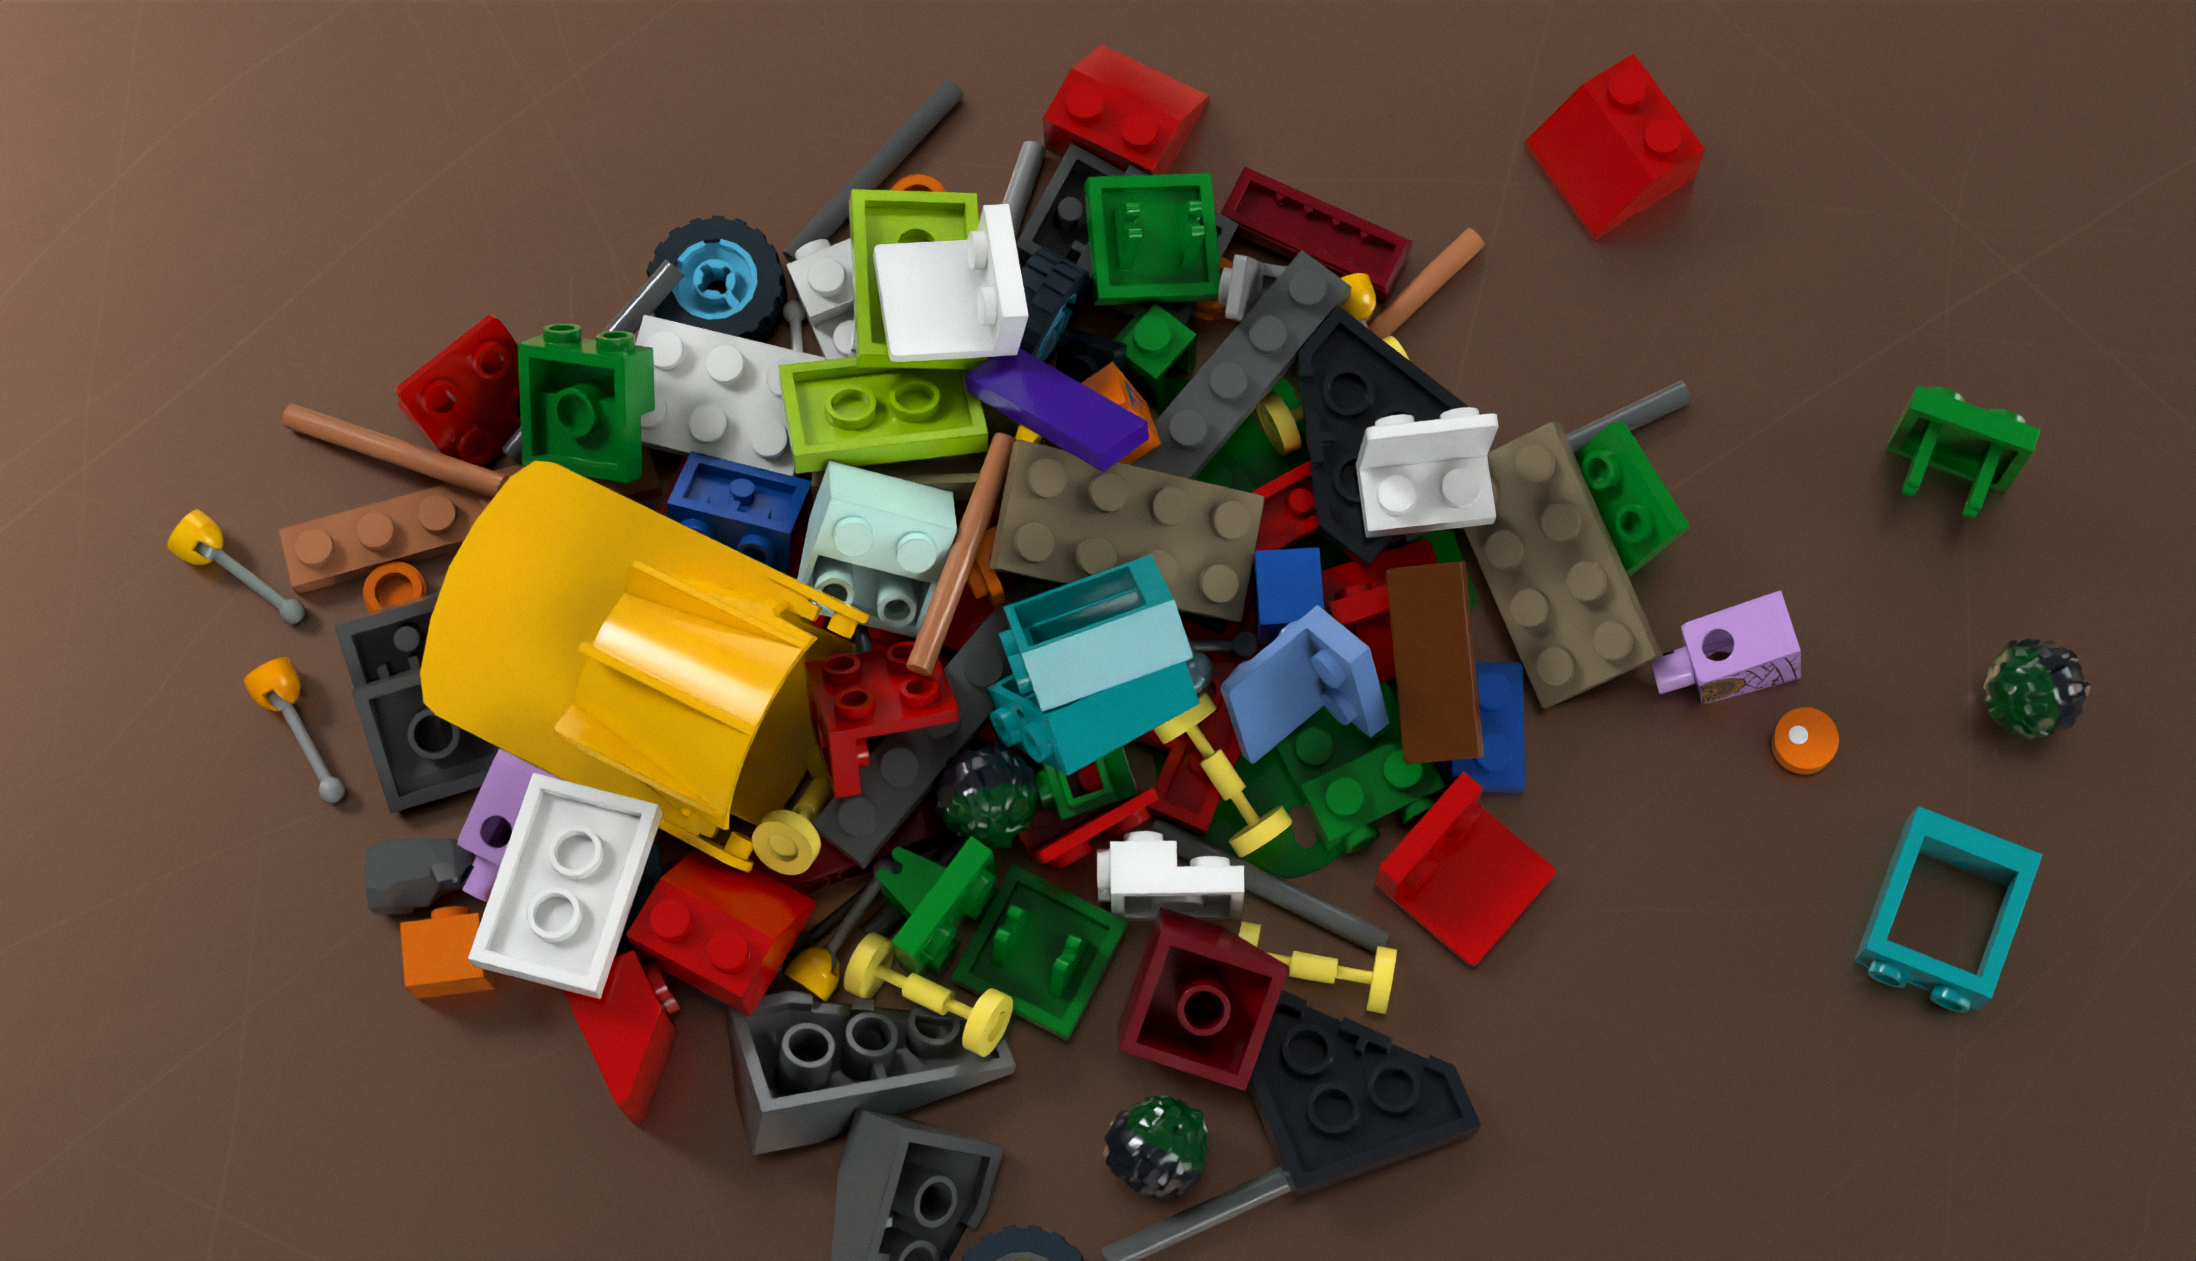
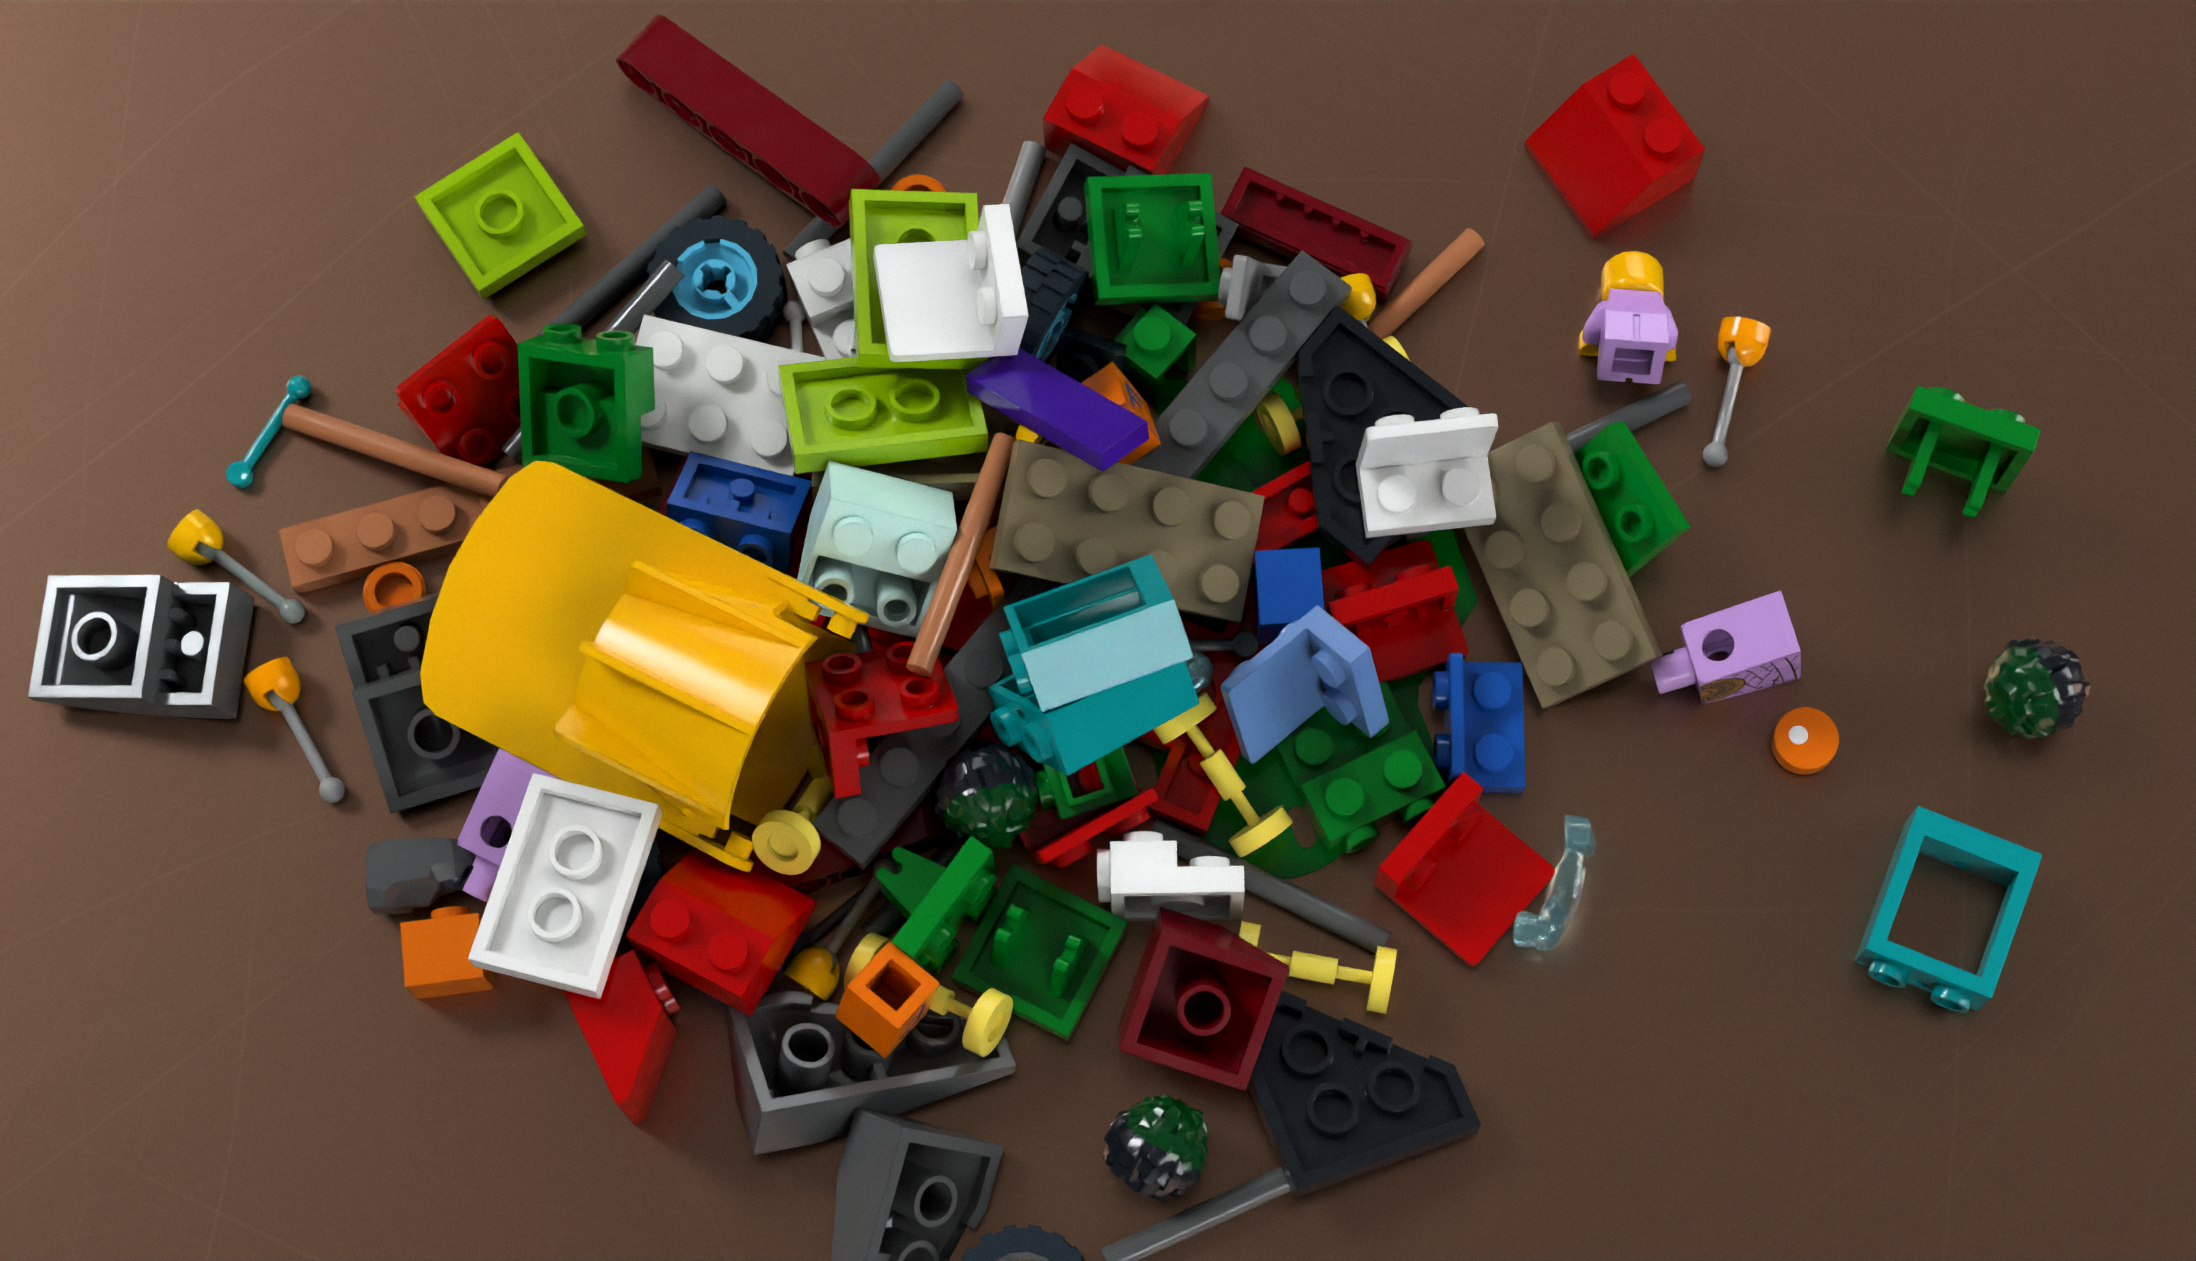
reddish brown slope [1386,561,1484,764] -> none
none -> dark grey slope [28,575,255,719]
none -> teal hinge [226,375,311,489]
none -> lime plate [414,132,587,300]
none -> dark grey bar [533,183,727,338]
none -> dark red beam [616,14,881,228]
none -> orange brick [835,941,940,1058]
none -> clear light blue arm [1513,815,1596,952]
none -> lavender piece [1579,251,1678,384]
none -> hinge [1703,316,1771,467]

